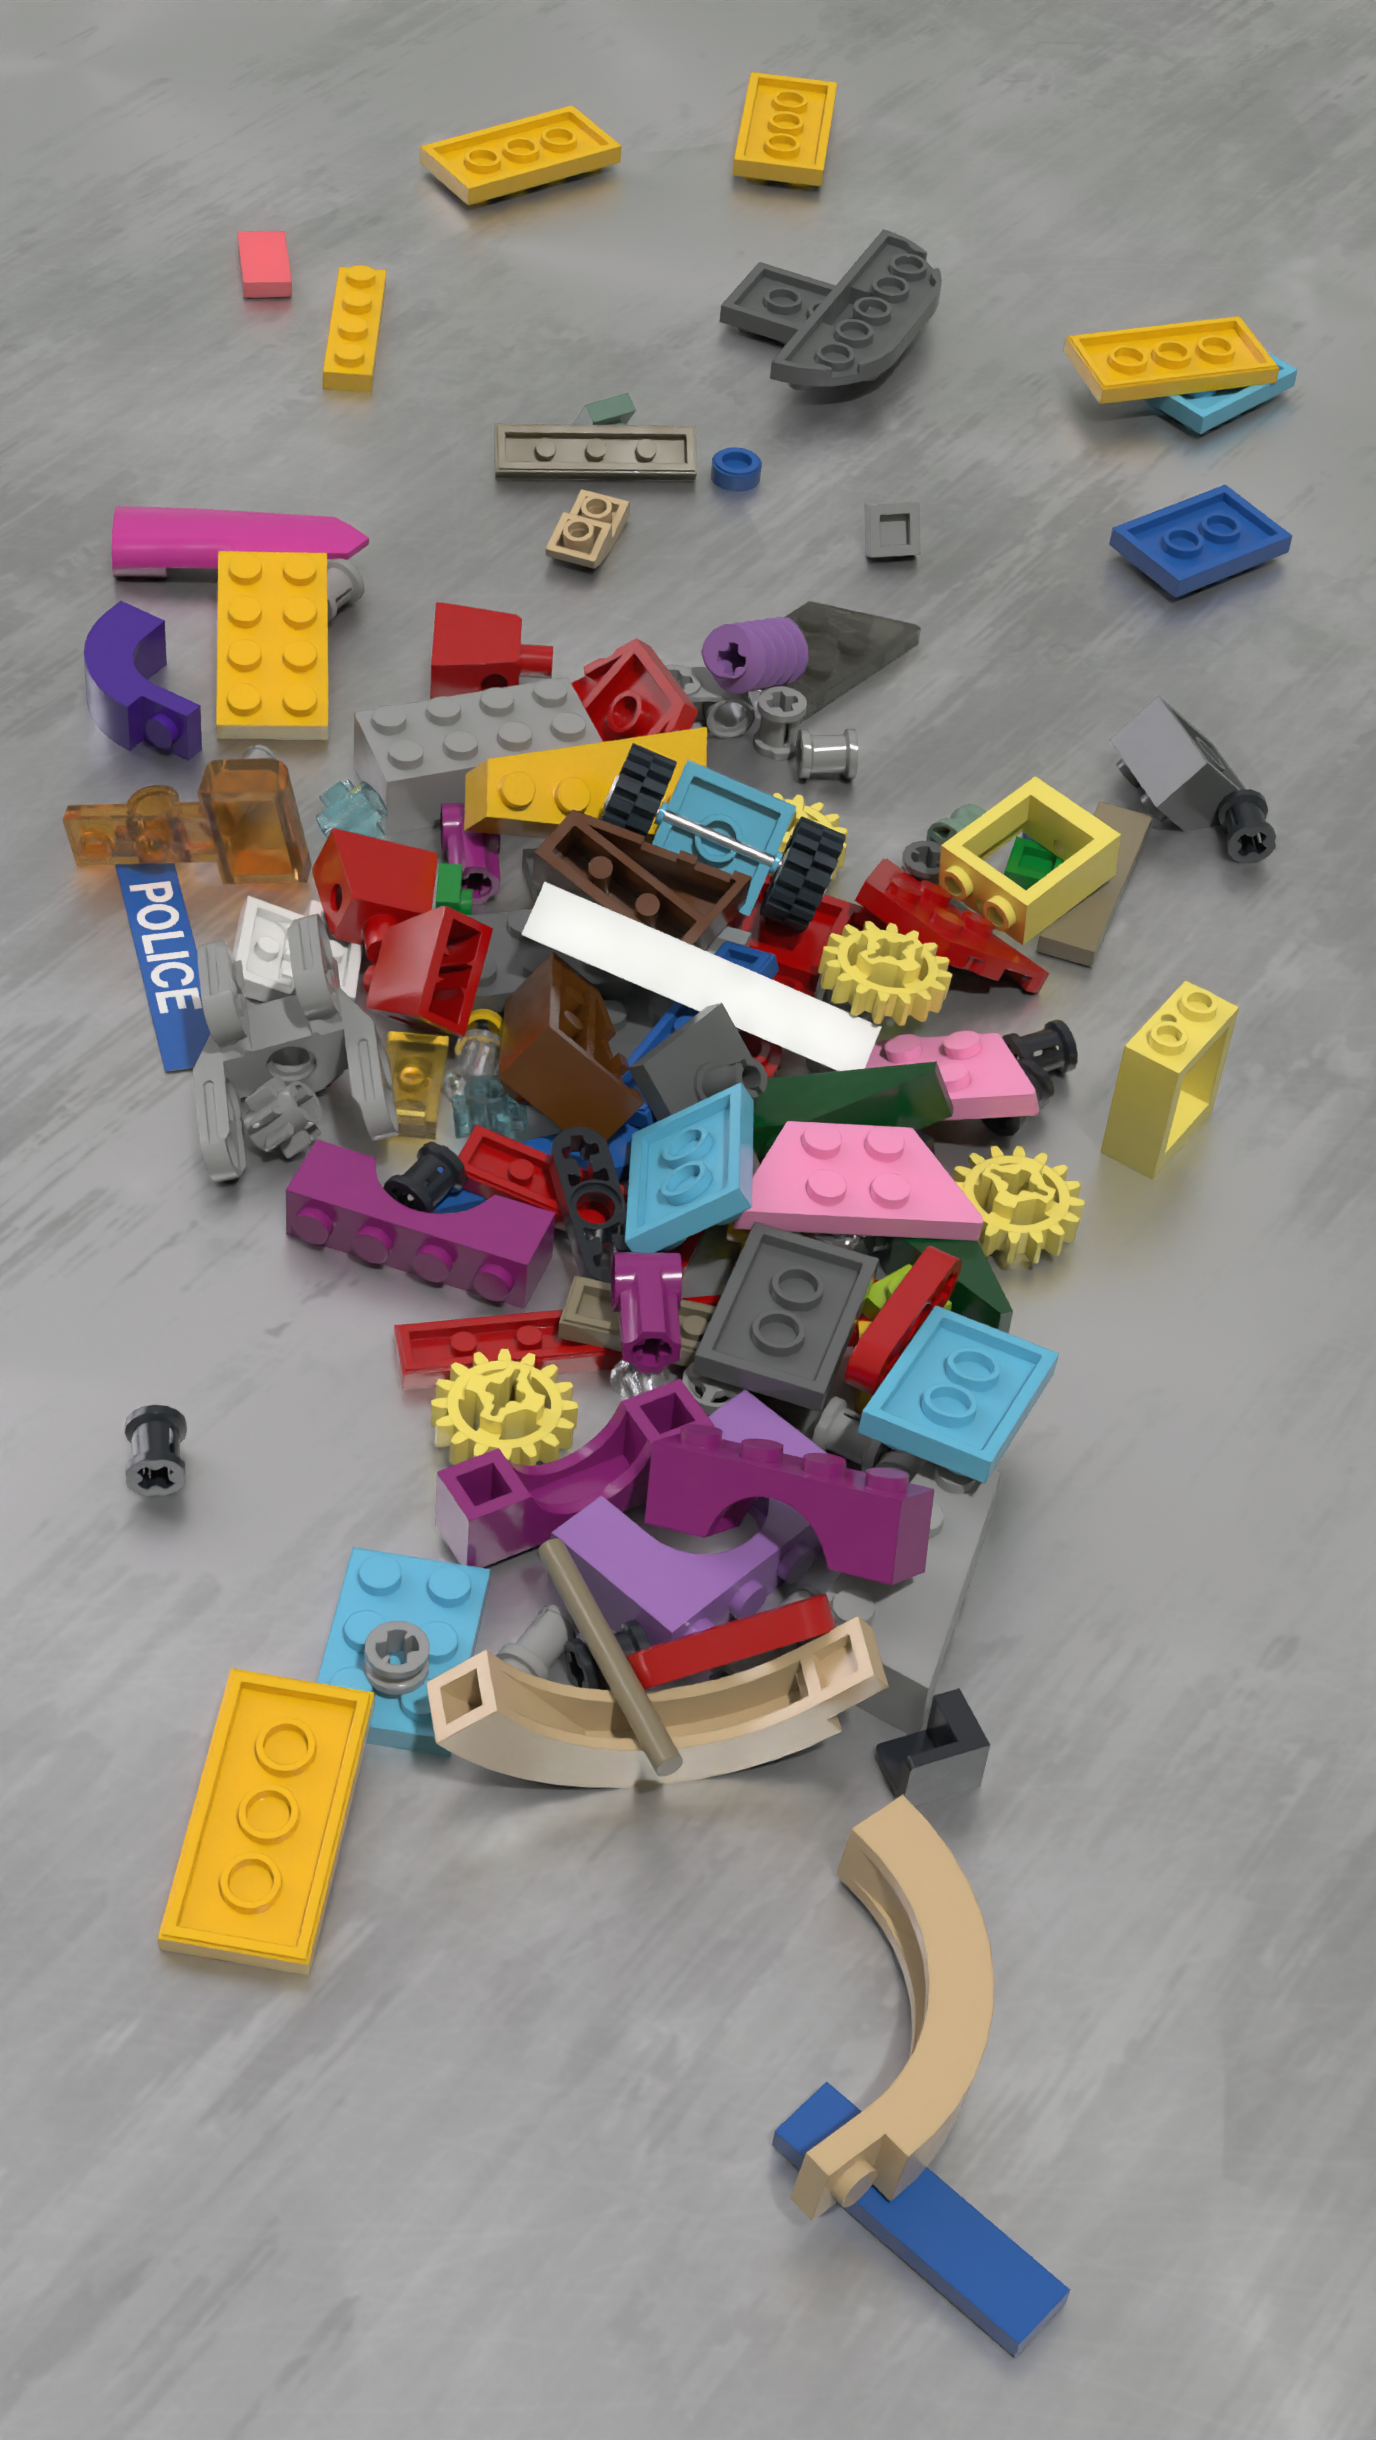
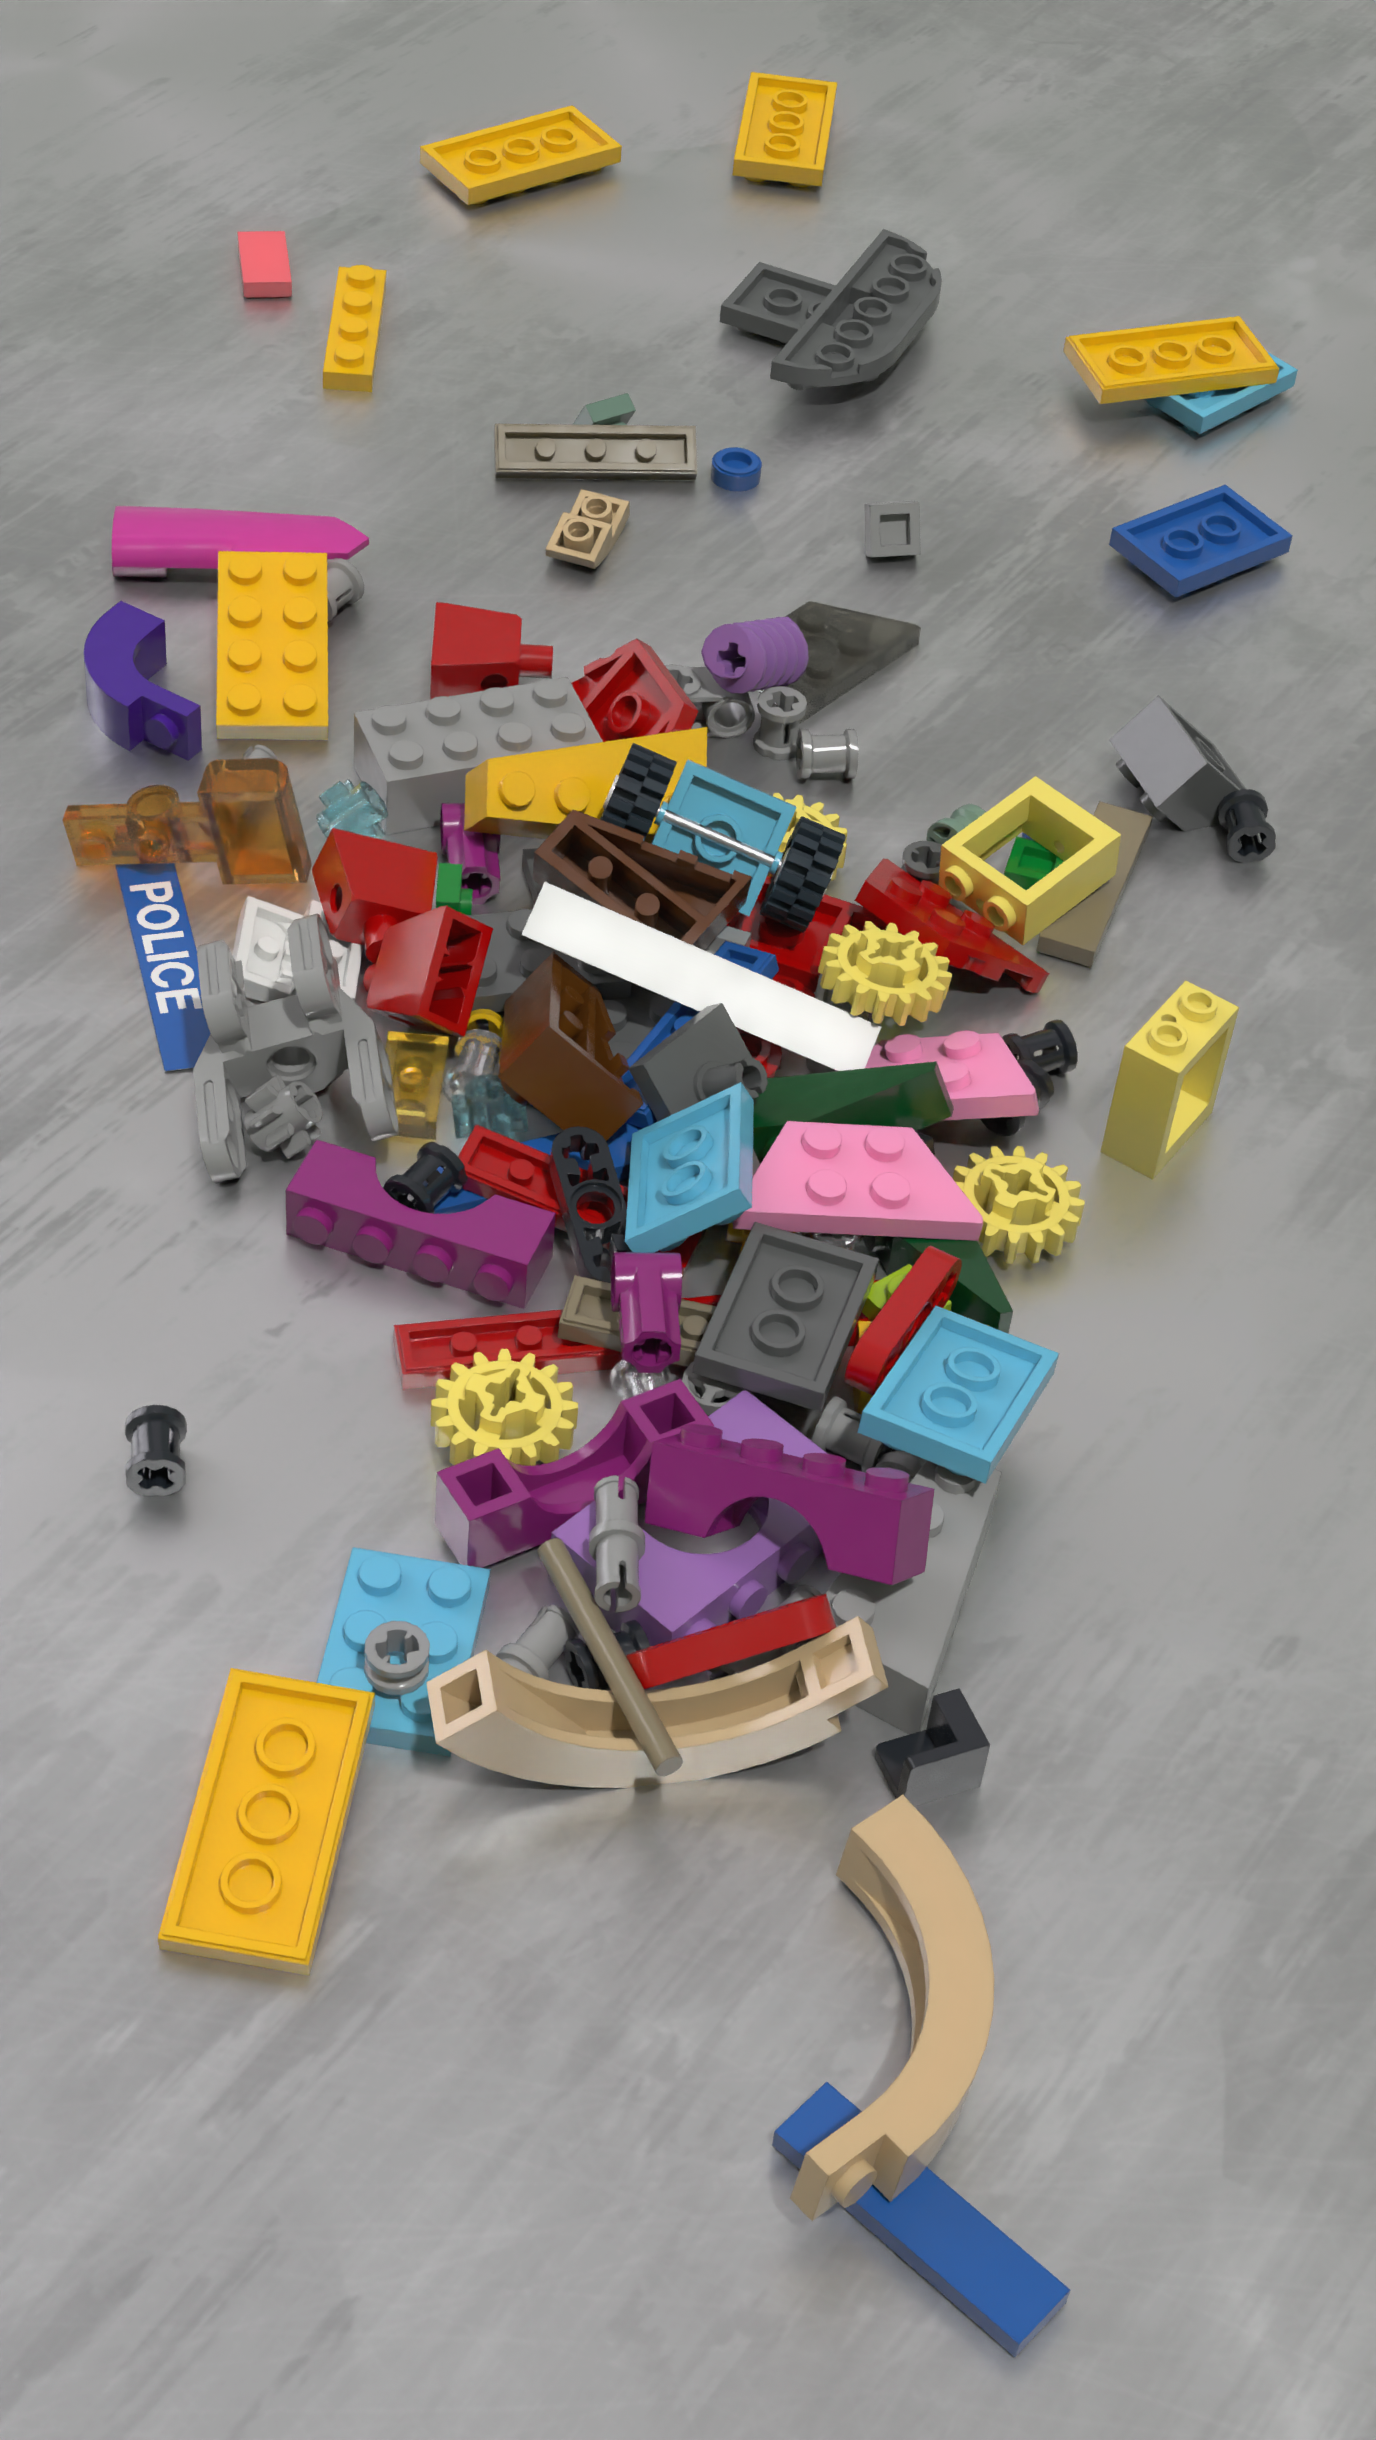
none -> light grey pin [589,1475,645,1612]

